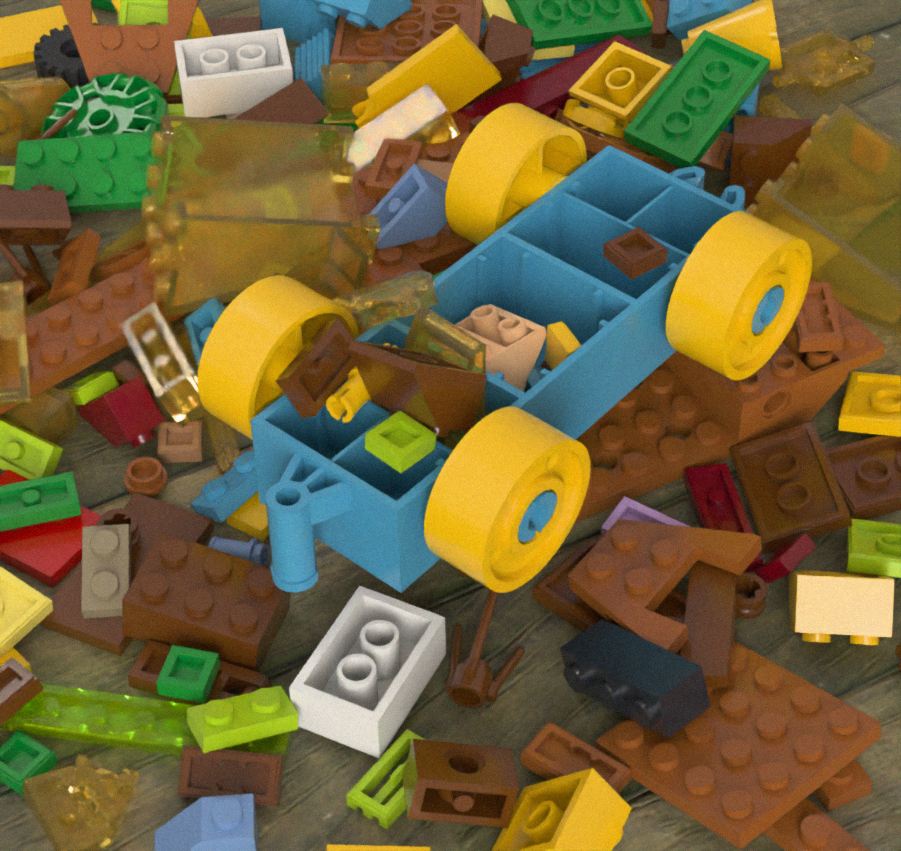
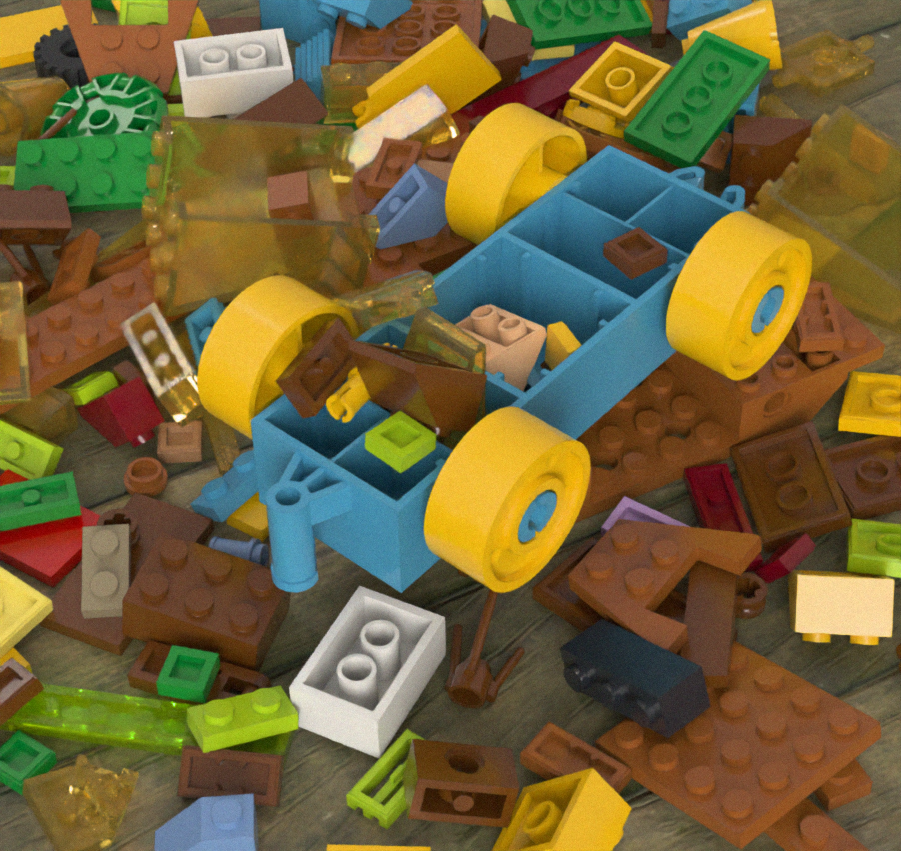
none -> dark orange brick [267,171,317,240]

